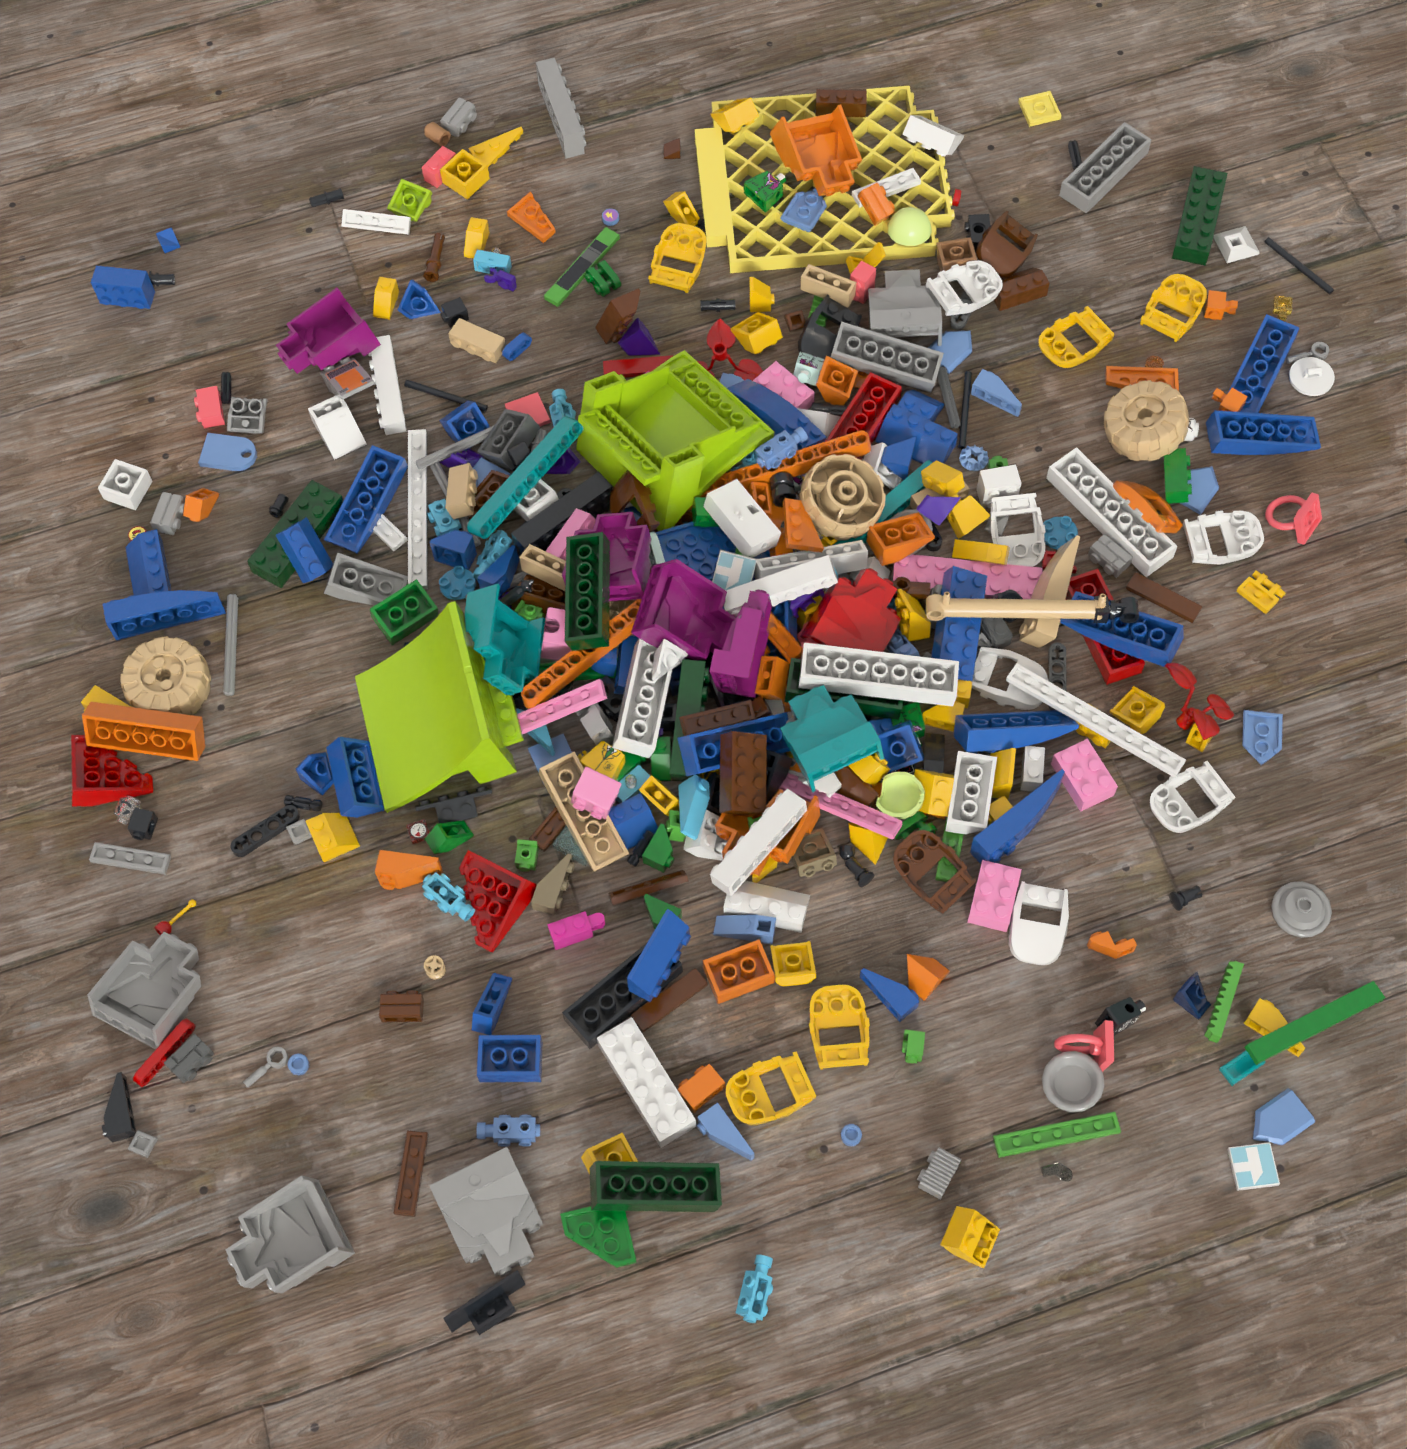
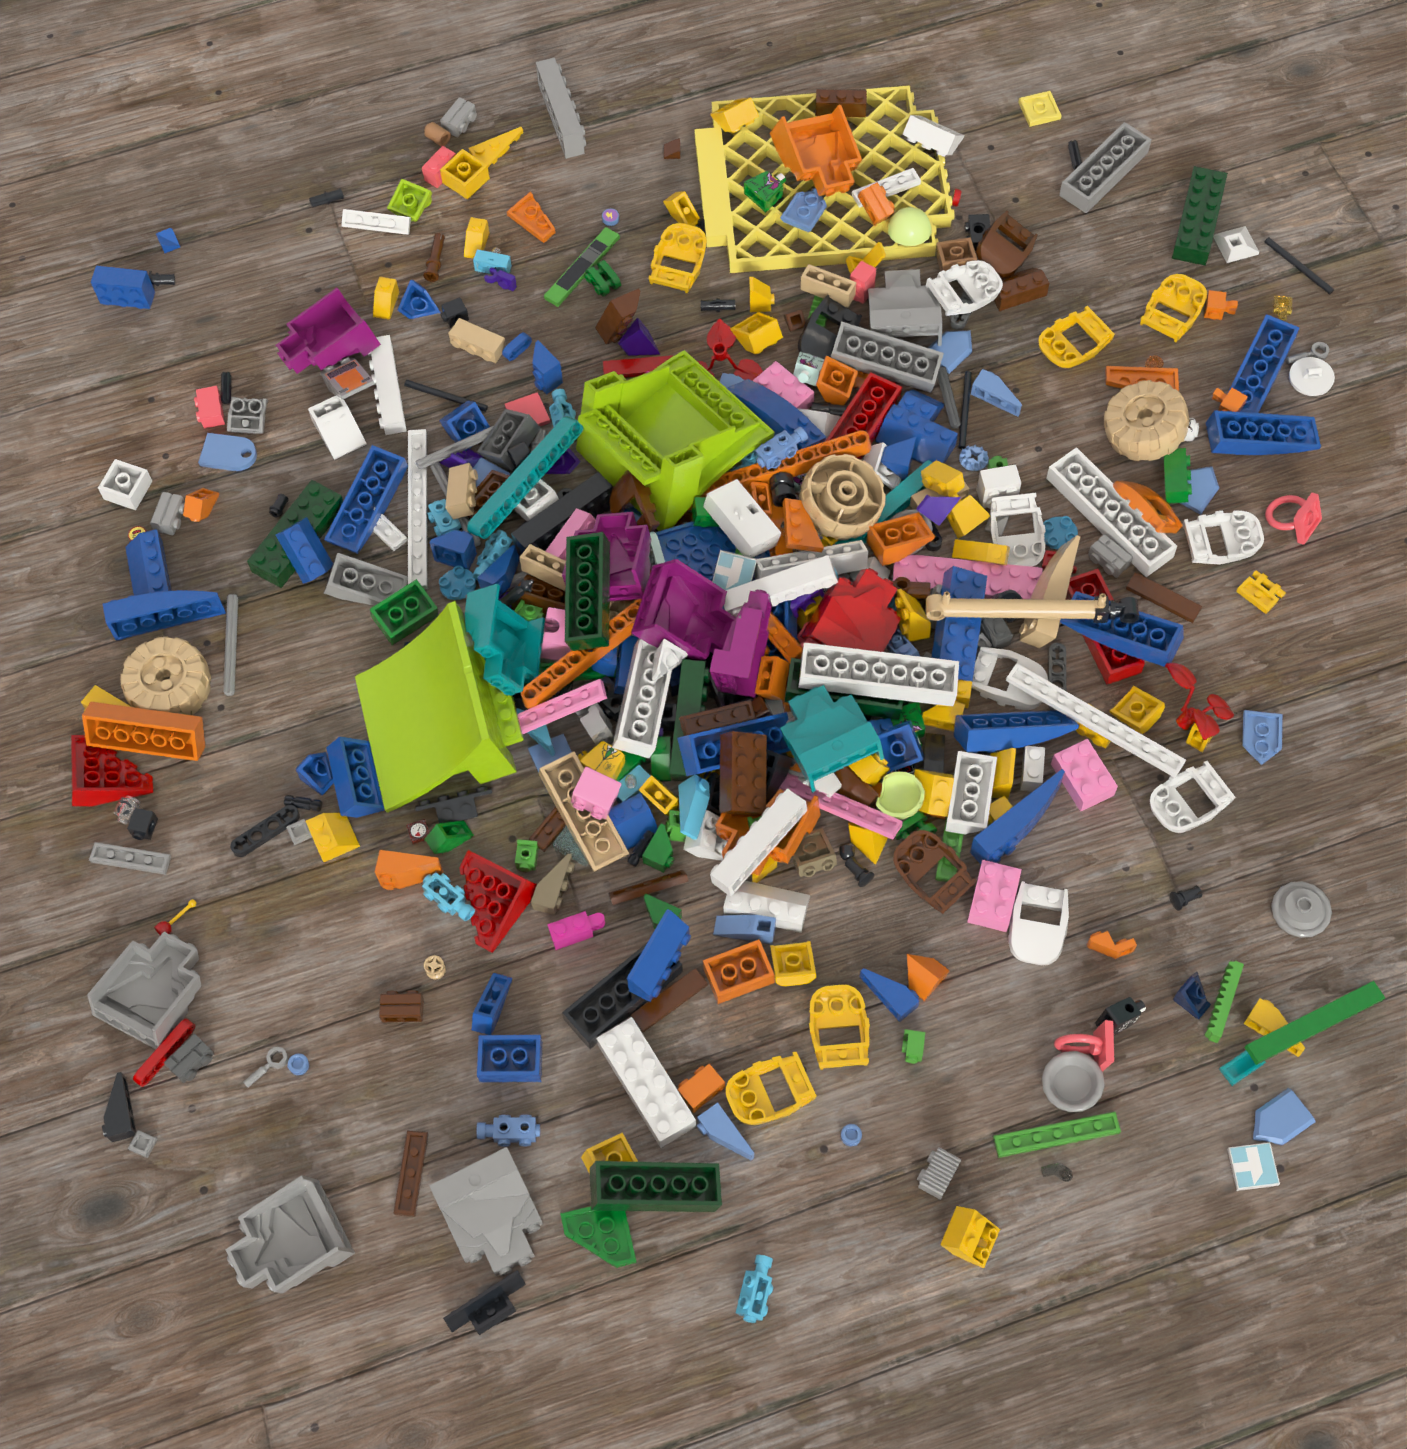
none -> blue slope [532,340,563,395]

